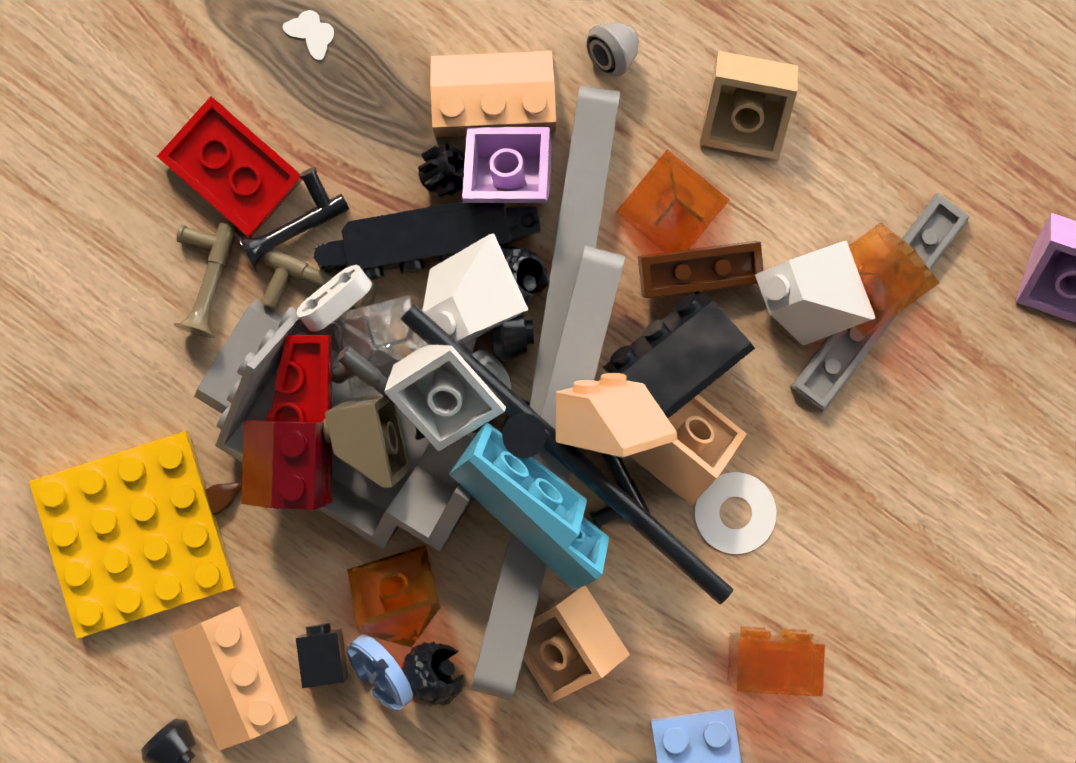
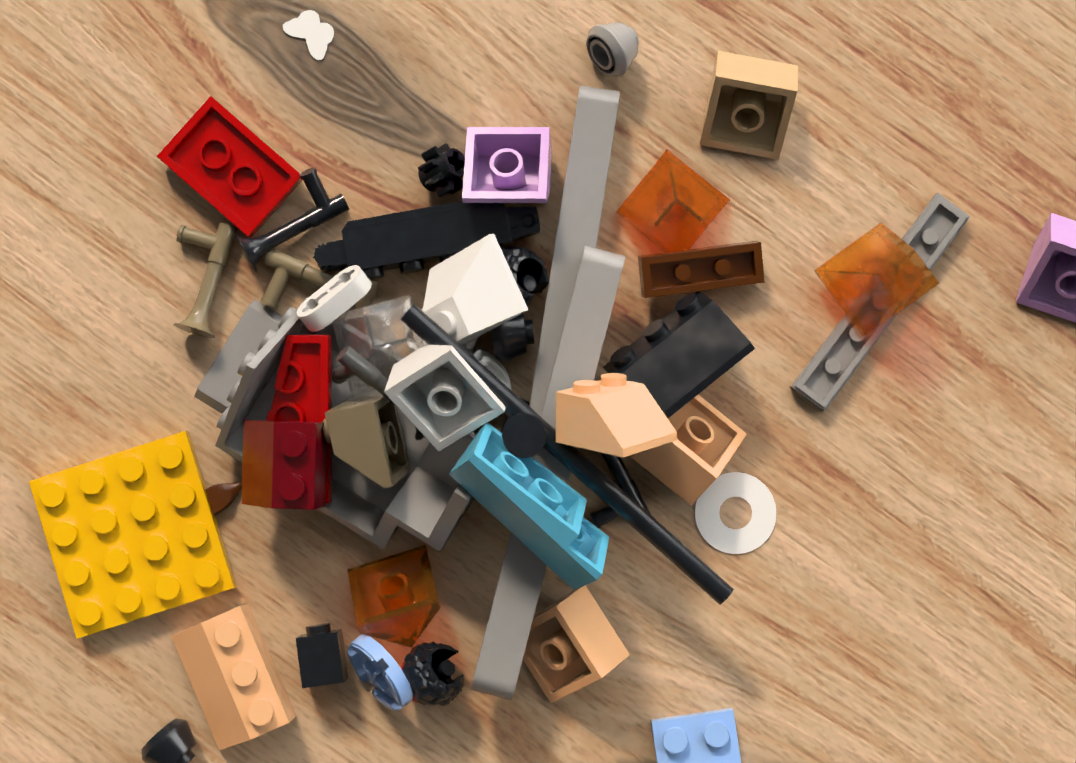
light nougat slope [430,51,556,138] -> none
clear orange brick [727,626,825,696] -> none
white slope [755,241,875,346] -> none

